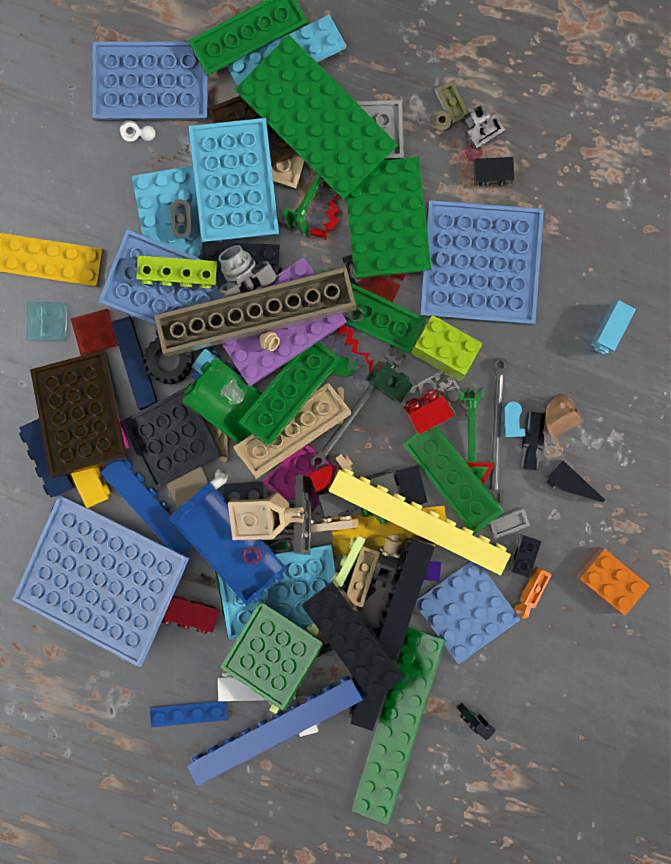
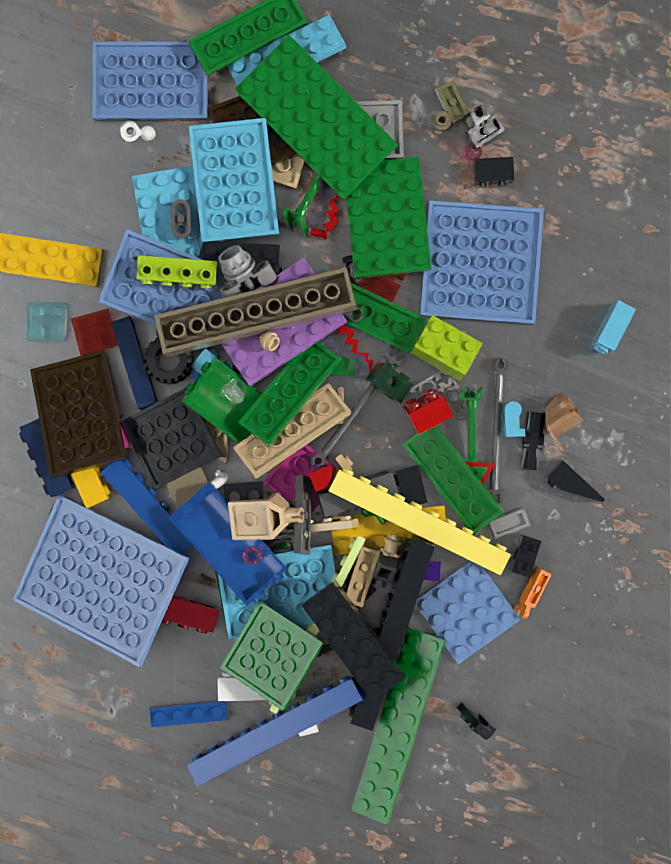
orange brick [576,547,649,616] -> none

